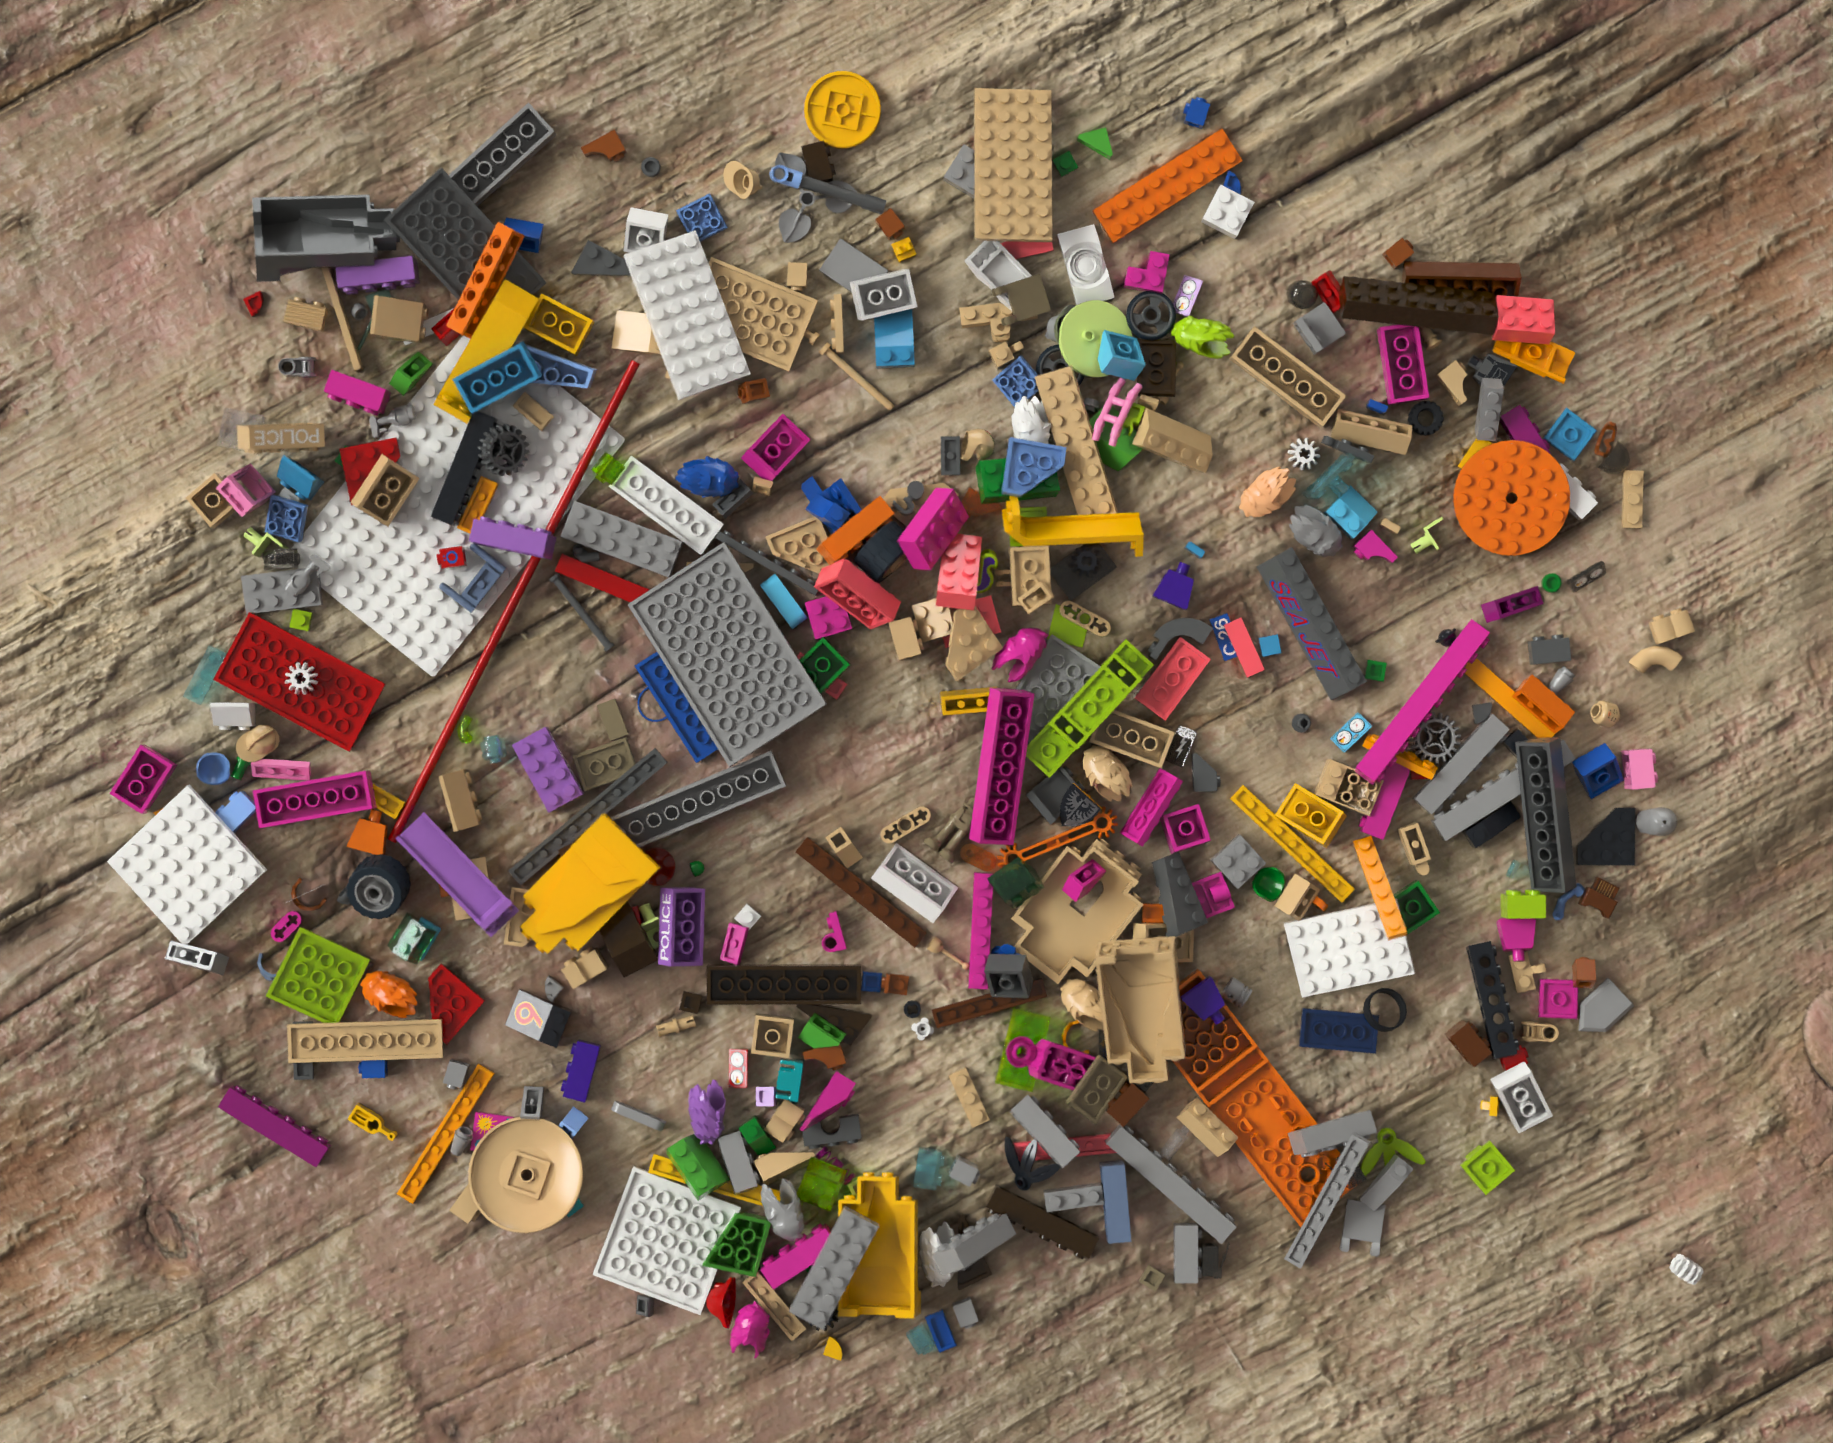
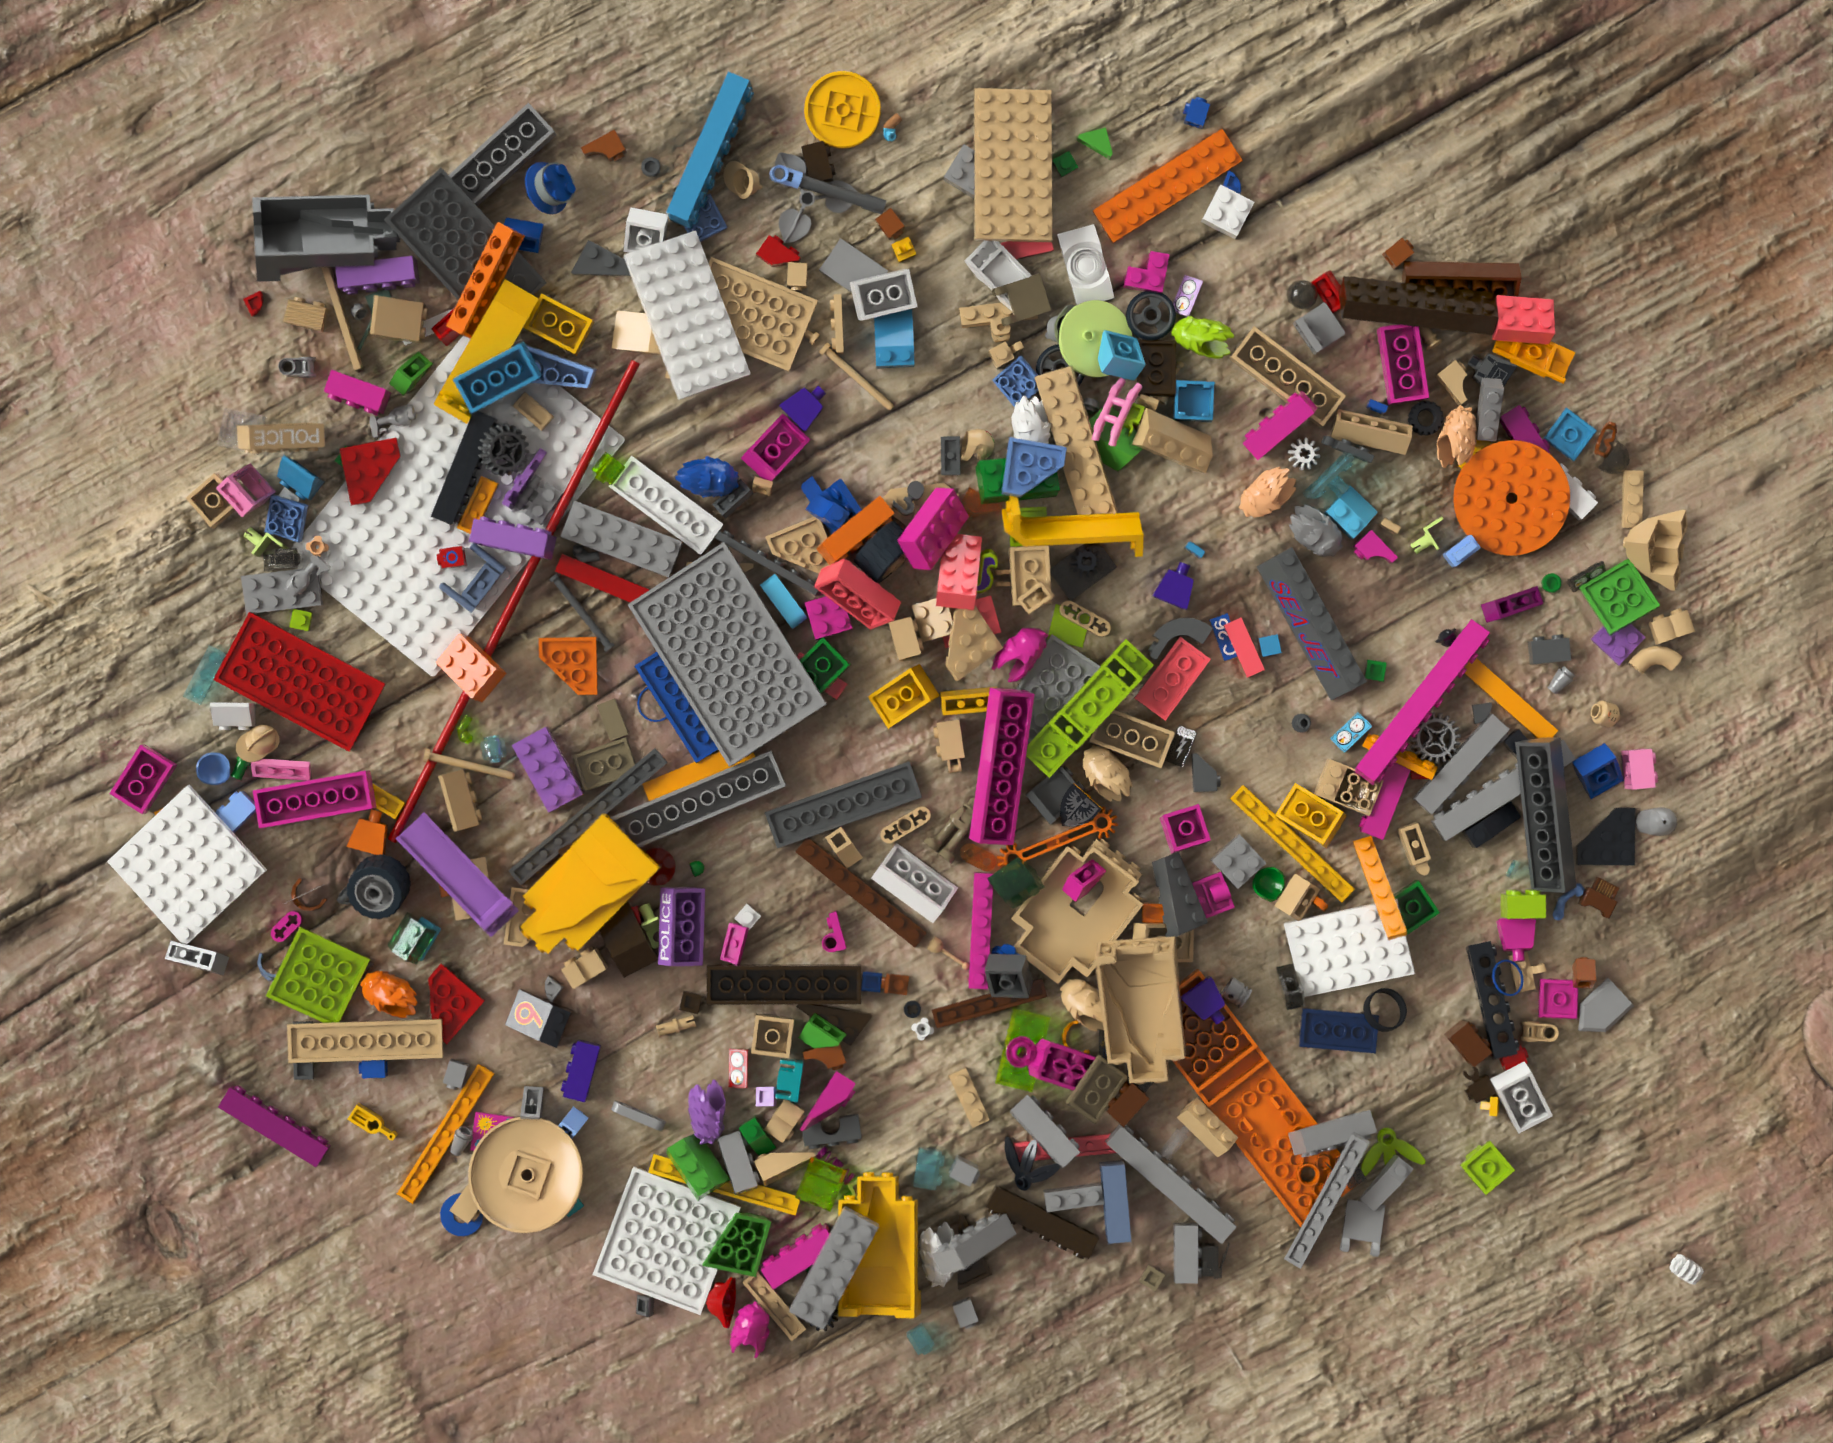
white gear [285,662,318,695] -> none
tan brick [350,454,420,527] -> none
dark orange bracket [738,378,770,404] -> none
light grey head [761,1178,804,1242] -> none
yellow tile [823,1335,842,1361] -> none
blue tile [925,1309,957,1353] -> none
dark pink plate [1120,768,1183,847] -> none
orange brick [1512,675,1575,734] -> none
none -> light nougat plate [306,536,329,557]
none -> tan bar [423,748,515,779]
none -> brick [435,633,507,702]
none -> blue gear [440,1193,483,1236]
none -> medium lavender wing [502,448,547,509]
none -> light grey plate [514,475,563,525]
none -> blue piece [525,162,576,215]
none -> orange plate [539,637,598,695]
none -> light orange tile [642,751,755,801]
none -> dark azure brick [666,71,754,229]
none -> red slope [756,235,801,267]
none -> dark grey plate [765,761,922,849]
none -> dark purple torso [779,386,826,433]
none -> yellow slope [868,664,940,729]
none -> arm [883,113,902,142]
none -> tan brick [933,720,965,773]
none -> dark azure container [1173,380,1215,422]
none -> dark pink brick [1242,391,1318,460]
none -> clear smoke slope [1276,963,1306,1010]
none -> light nougat head [1437,405,1477,468]
none -> light blue piece [1443,535,1481,567]
none -> dark brown brick [1463,1066,1497,1103]
none -> blue piece [1492,960,1524,996]
none -> bright green plate [1579,559,1660,636]
none -> medium lavender plate [1590,624,1646,665]
none -> tan brick [1623,510,1687,591]

